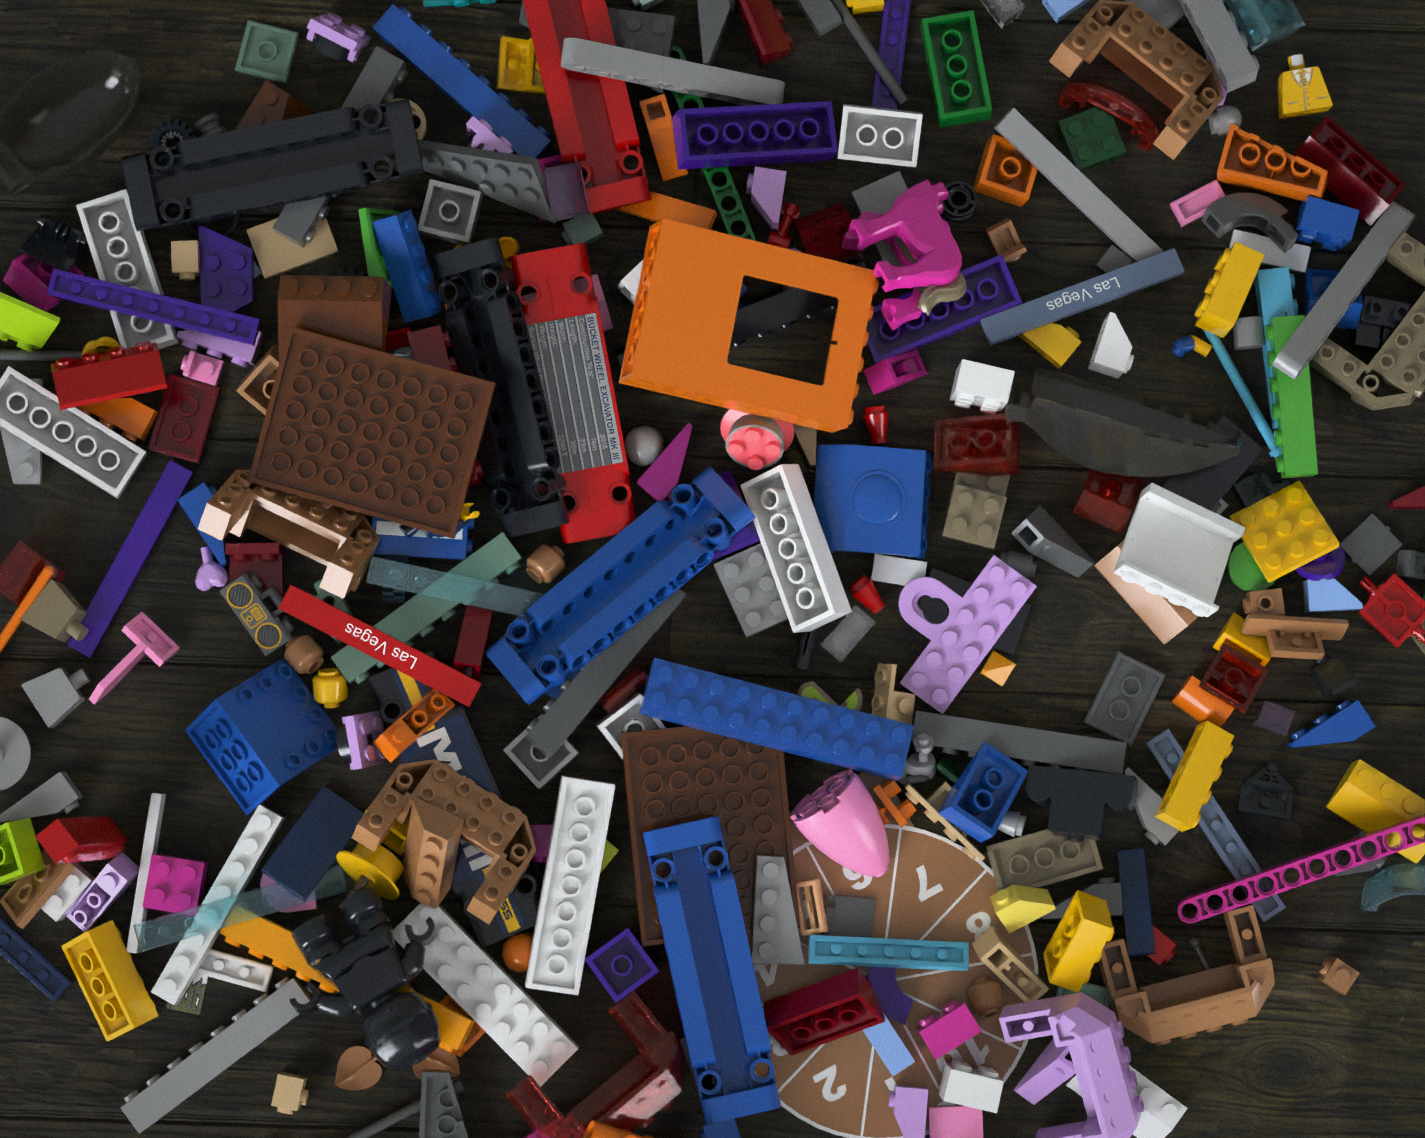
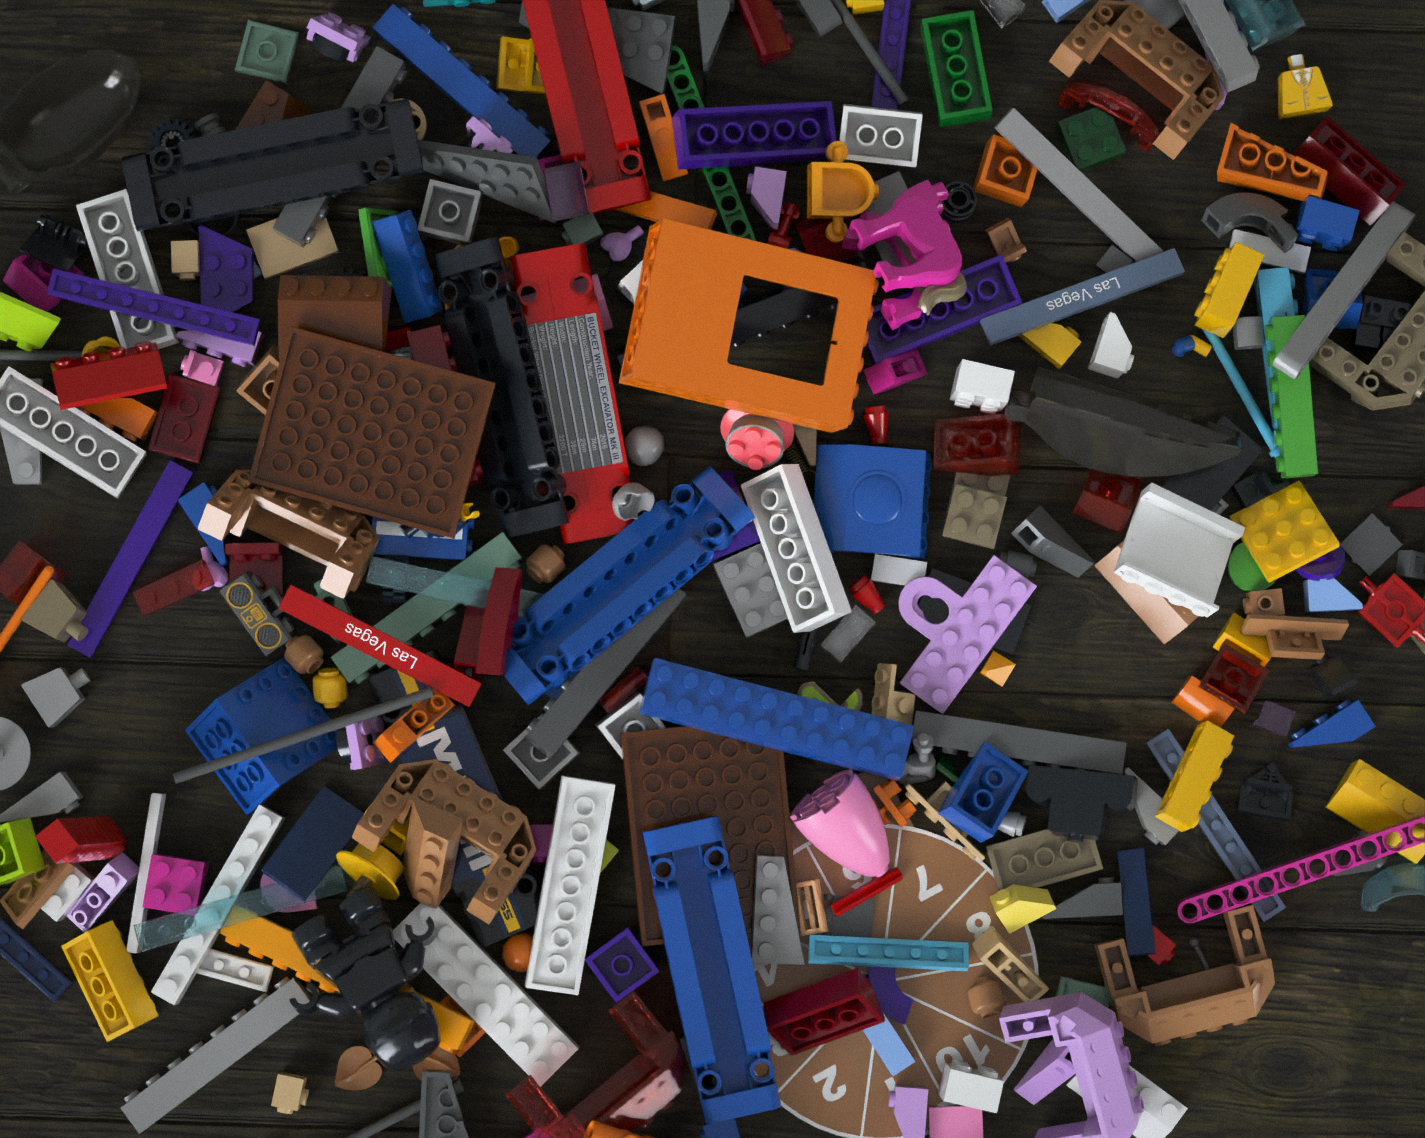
bright pink piece [89,612,180,705] -> none
sticker [166,973,208,1015] -> none
light grey beam [561,38,785,106] -> none
magenta slope [636,423,693,502] -> none
dark pink brick [916,999,982,1060] -> none
yellow brick [1043,890,1114,993] -> none
dark grey tile [1083,651,1166,746] -> none
bright pink tile [1169,179,1226,228] -> none
light grey piece [1208,105,1242,136] -> none
medium nougat brick [1317,956,1359,995] -> none
none -> clear red plate [133,560,215,616]
none -> dark grey piece [173,687,434,784]
none -> dark red slope [476,567,522,676]
none -> lavender rock [600,225,644,261]
none -> light grey hair [612,482,655,521]
none -> light orange piece [807,141,879,243]
none -> red axle [830,867,903,916]

